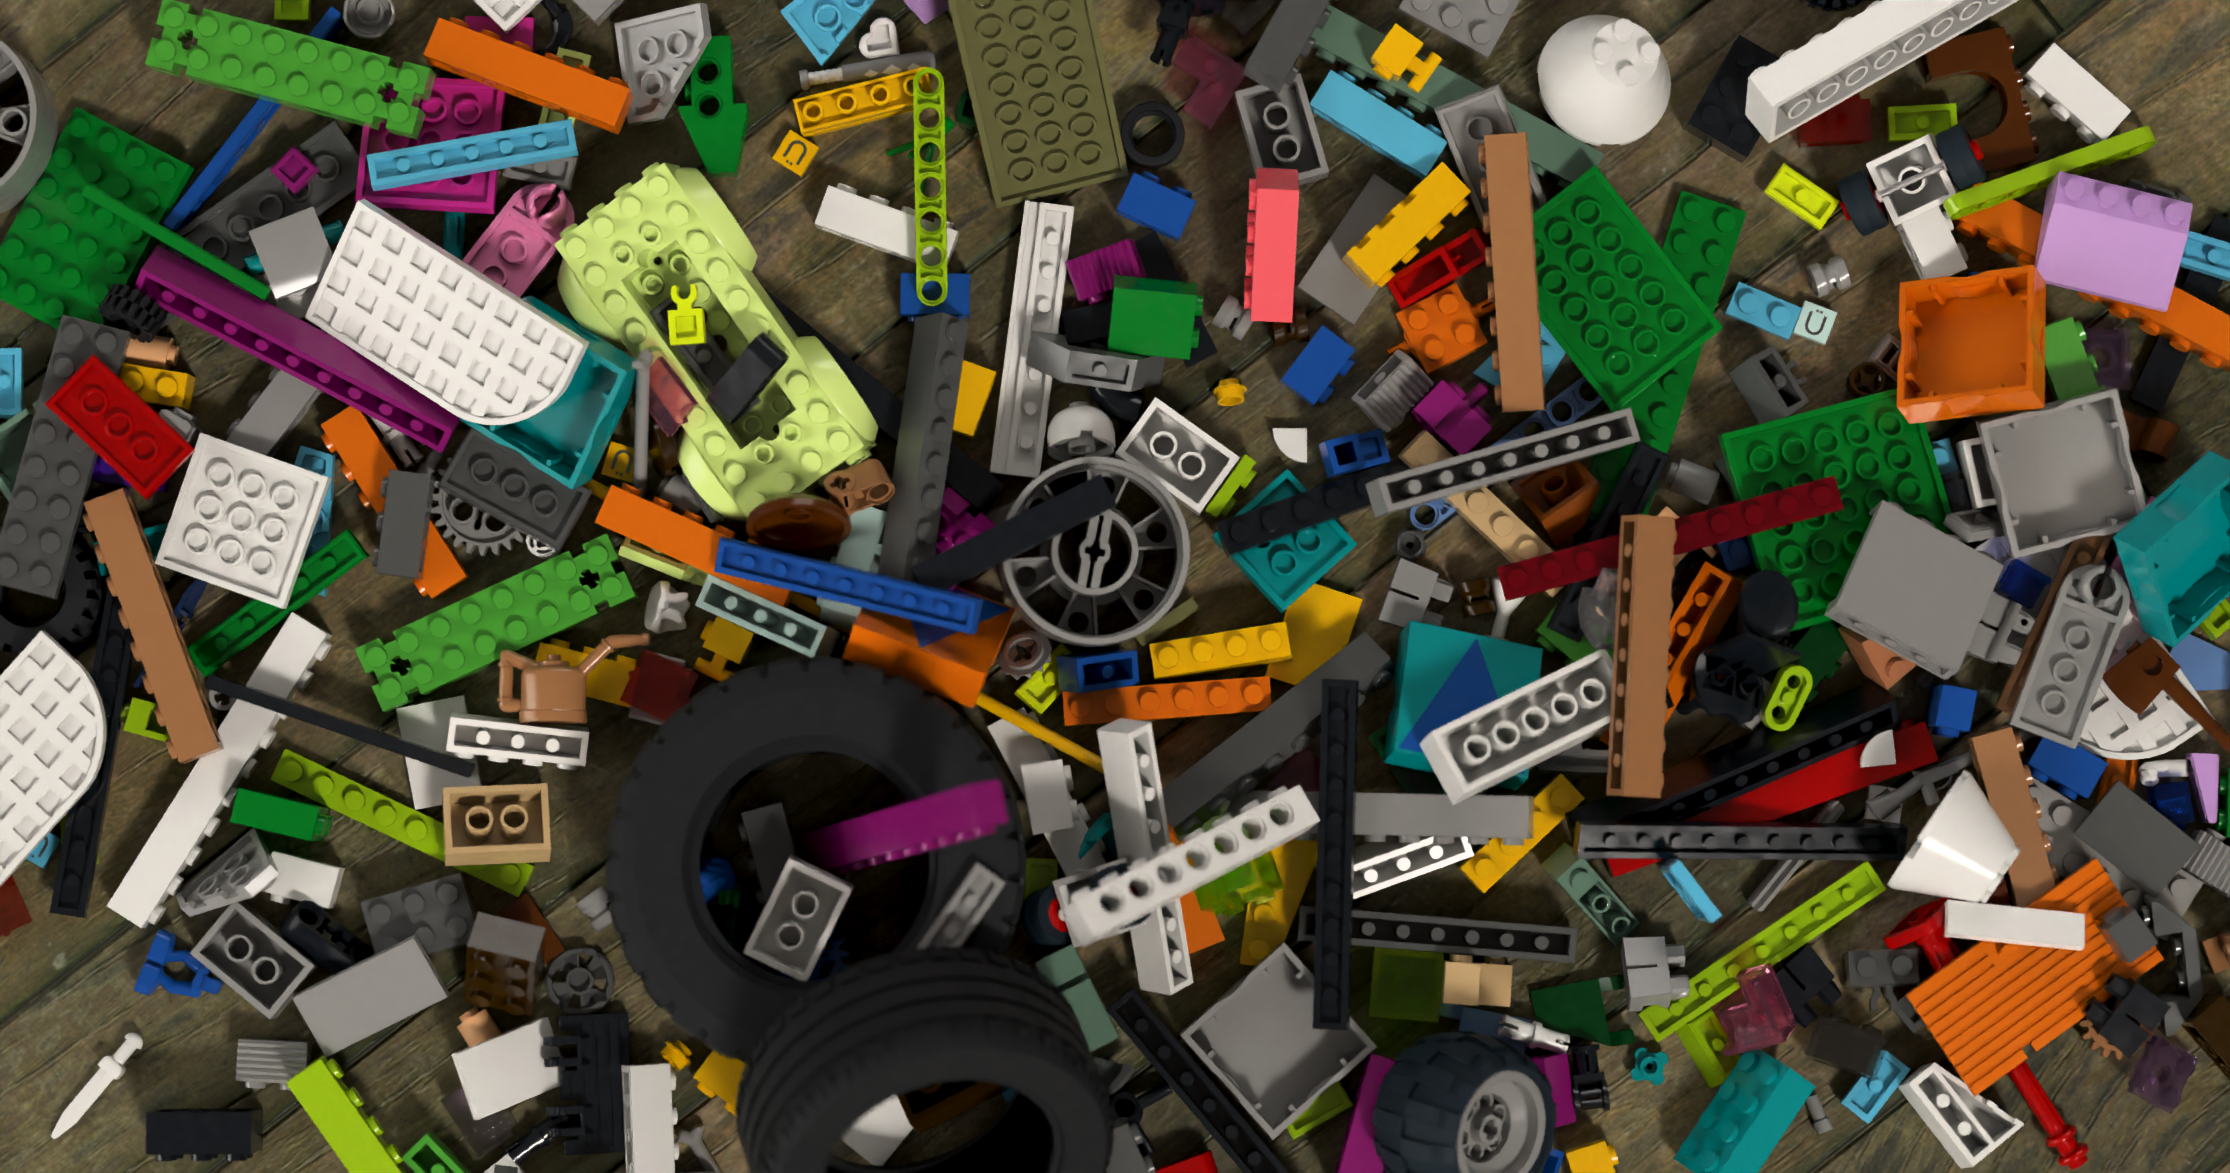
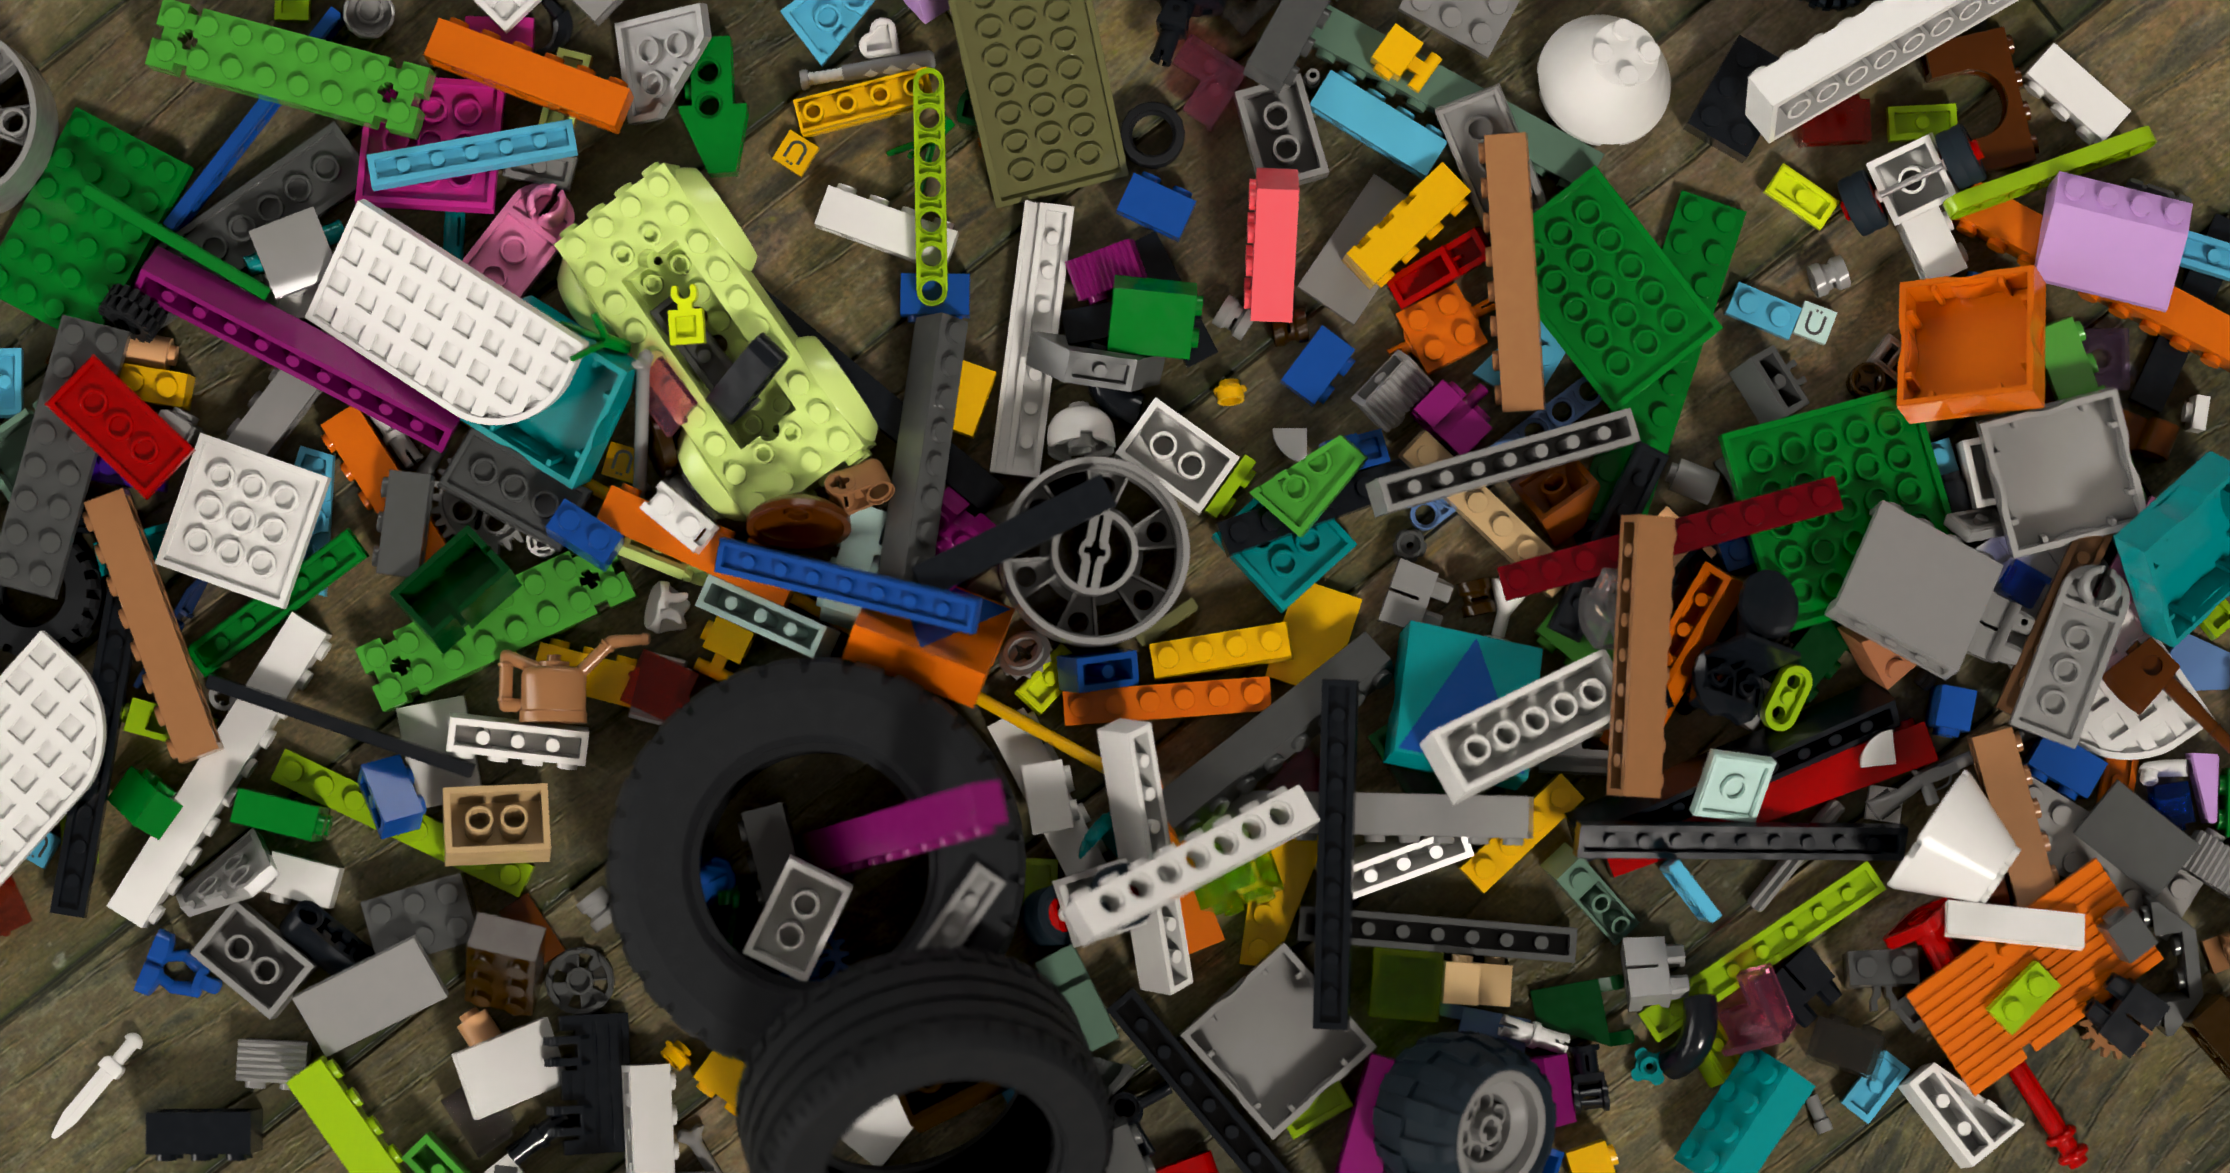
magenta tile [270,145,320,195] -> none
piece [2127,1035,2197,1114] -> none
none -> green brick [108,766,183,840]
none -> blue brick [357,754,426,839]
none -> dark green piece [389,525,522,655]
none -> blue brick [546,498,624,572]
none -> green plant [560,312,631,362]
none -> white brick [640,481,720,555]
none -> bright green wing [1249,435,1369,537]
none -> light grey piece [1303,68,1320,89]
none -> black cylinder [1659,994,1718,1080]
none -> light aqua tile [1689,748,1777,822]
none -> lime plate [1985,960,2061,1035]
none -> white plate [2181,394,2211,433]

